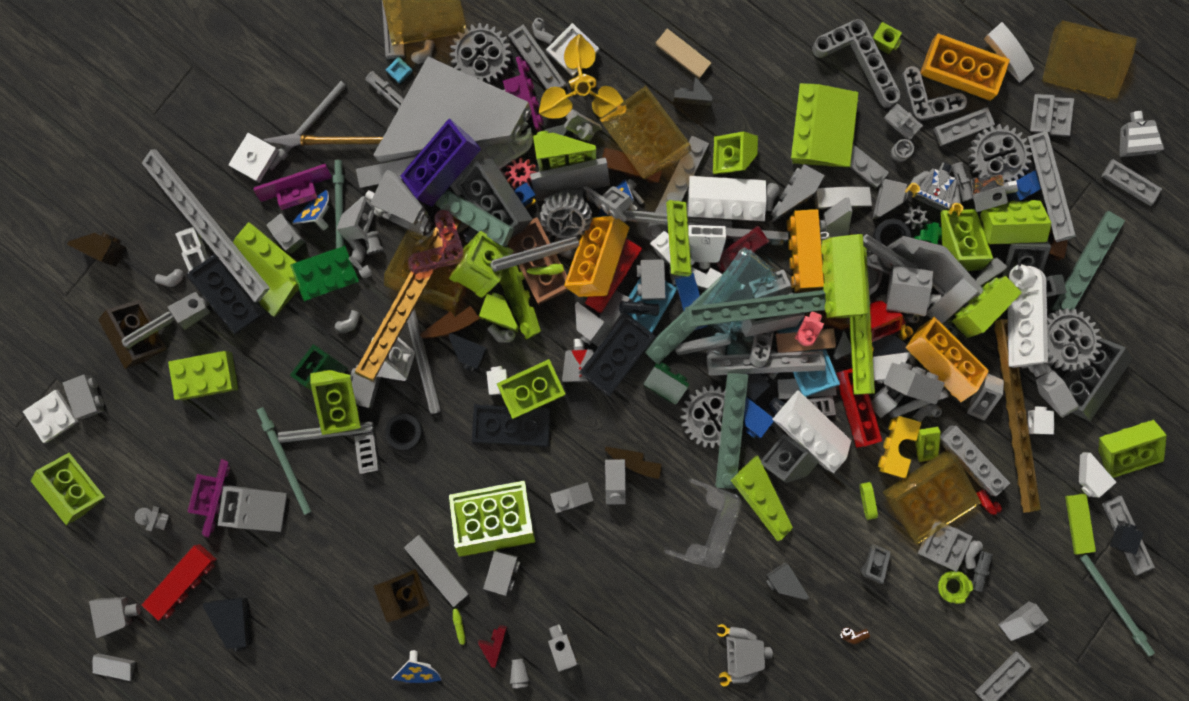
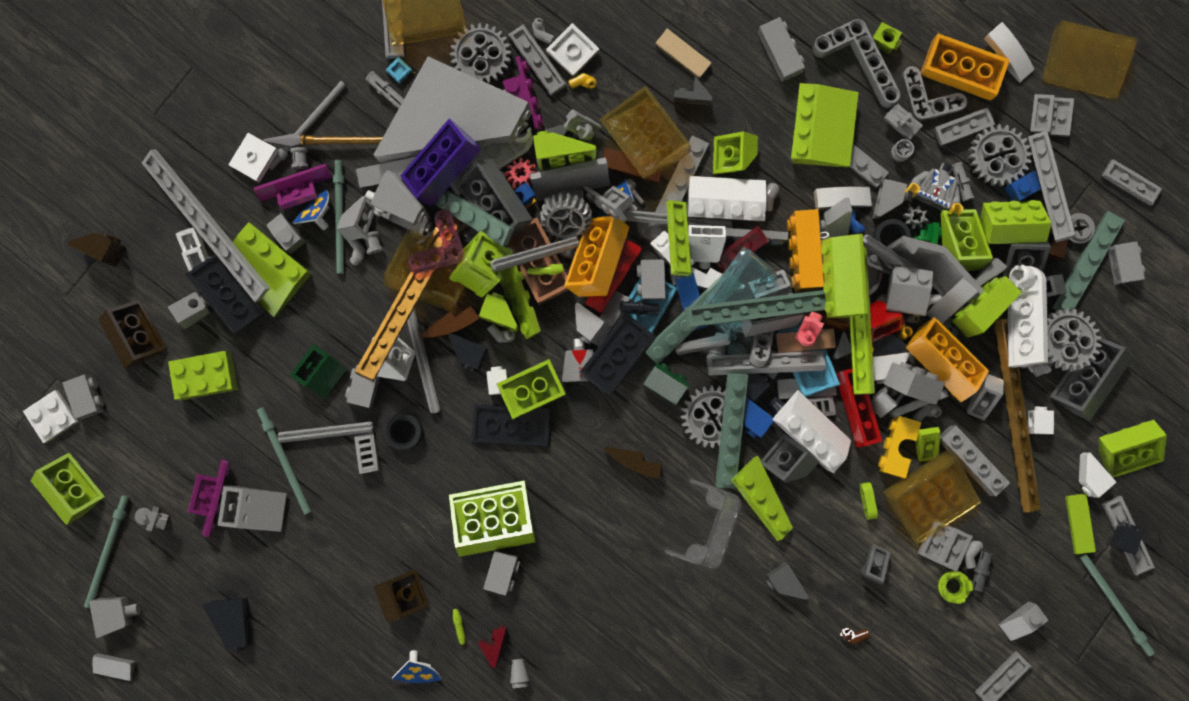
light grey axle [122,312,174,348] -> none
red brick [142,544,217,621] -> none
light grey arm [155,269,184,287] -> none
green plate [290,246,359,301] -> none
lime slope [311,370,361,435] -> none
light grey arm [335,310,361,333] -> none
light grey hand [349,256,372,278] -> none
light grey tile [404,534,469,607] -> none
light grey arm [411,40,435,64] -> none
yellow plant [539,34,625,118] -> none
light grey torso [548,624,580,672] -> none
light grey slope [550,482,593,513] -> none
light grey slope [605,459,625,504] -> none
light grey torso [717,624,773,686] -> none
light grey slope [771,164,825,223] -> none
light grey torso [971,175,1018,212] -> none
red arm [976,489,1002,515] -> none
light grey slope [1036,370,1079,418] -> none
light grey torso [1120,111,1164,157] -> none
none -> sand green bar [84,495,129,608]
none -> light grey bush [290,147,308,170]
none -> light grey brick [757,17,805,82]
none -> blue arm [849,209,865,235]
none -> light grey gear [1070,213,1095,244]
none -> light grey brick [1108,242,1145,285]

